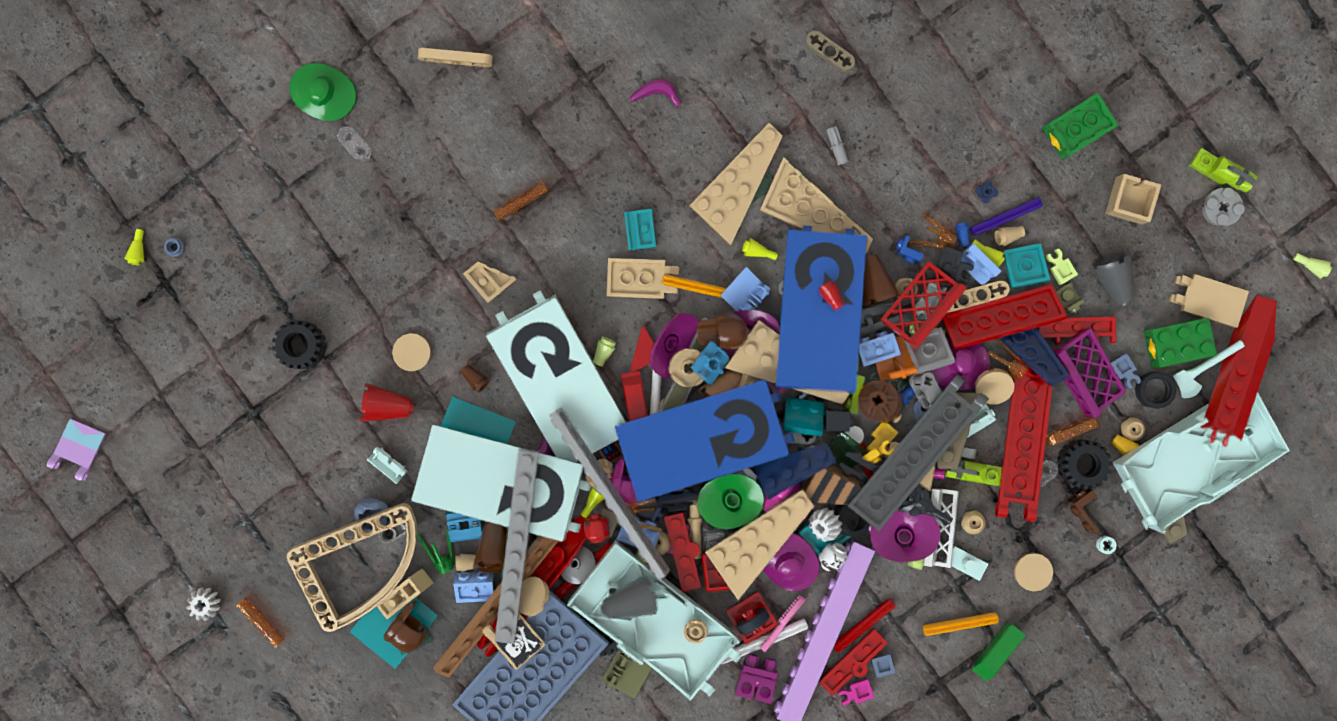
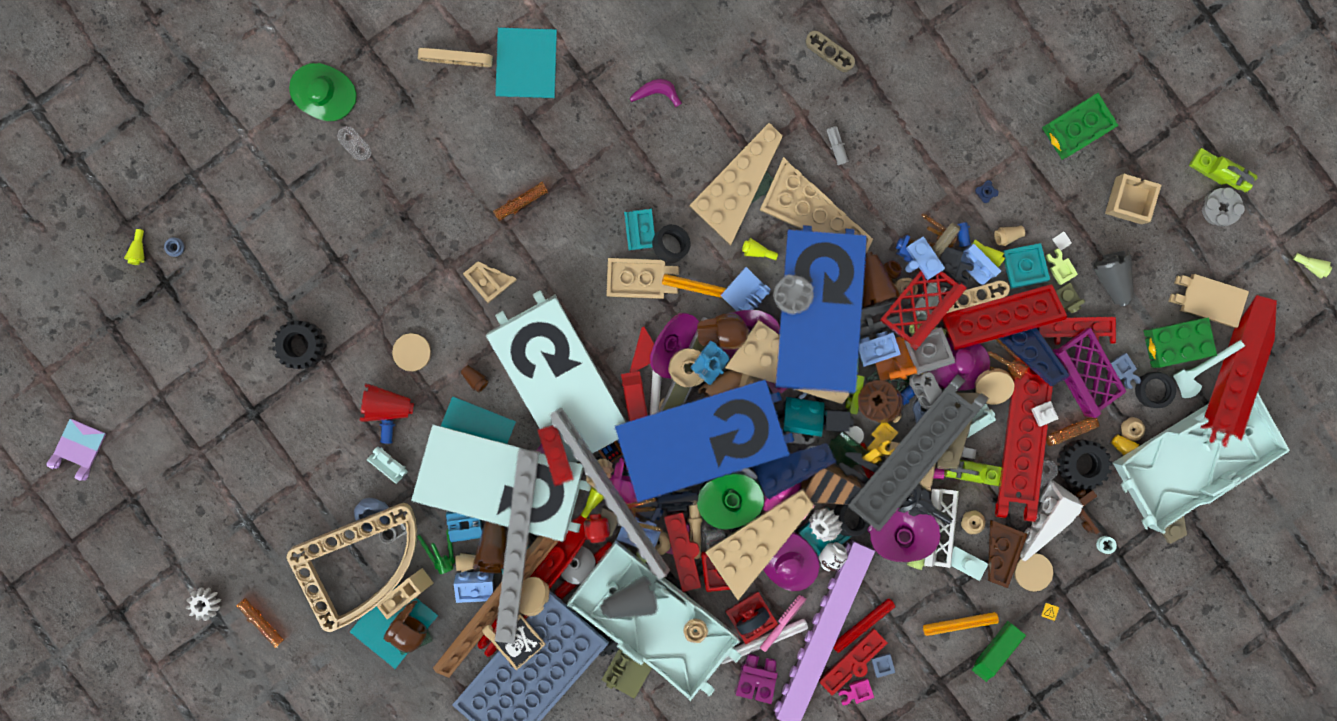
yellowish green cone [593,337,616,366] -> none
red cone [818,280,845,311] -> none
dark purple axle [970,198,1043,236] -> none
none -> blue pin [379,419,395,444]
none -> teal piece [496,28,557,98]
none -> red plate [537,425,574,486]
none -> black tyre [652,224,691,263]
none -> light grey dish [774,275,814,314]
none -> reddish brown plate [884,260,902,279]
none -> light blue plate [905,236,945,280]
none -> dark tan axle [932,223,960,258]
none -> reddish brown wing [988,520,1028,588]
none -> white wedge [1020,480,1083,561]
none -> white tile [1031,401,1058,426]
none -> yellow sticker [1041,603,1059,621]
none -> white sticker [1053,232,1072,250]

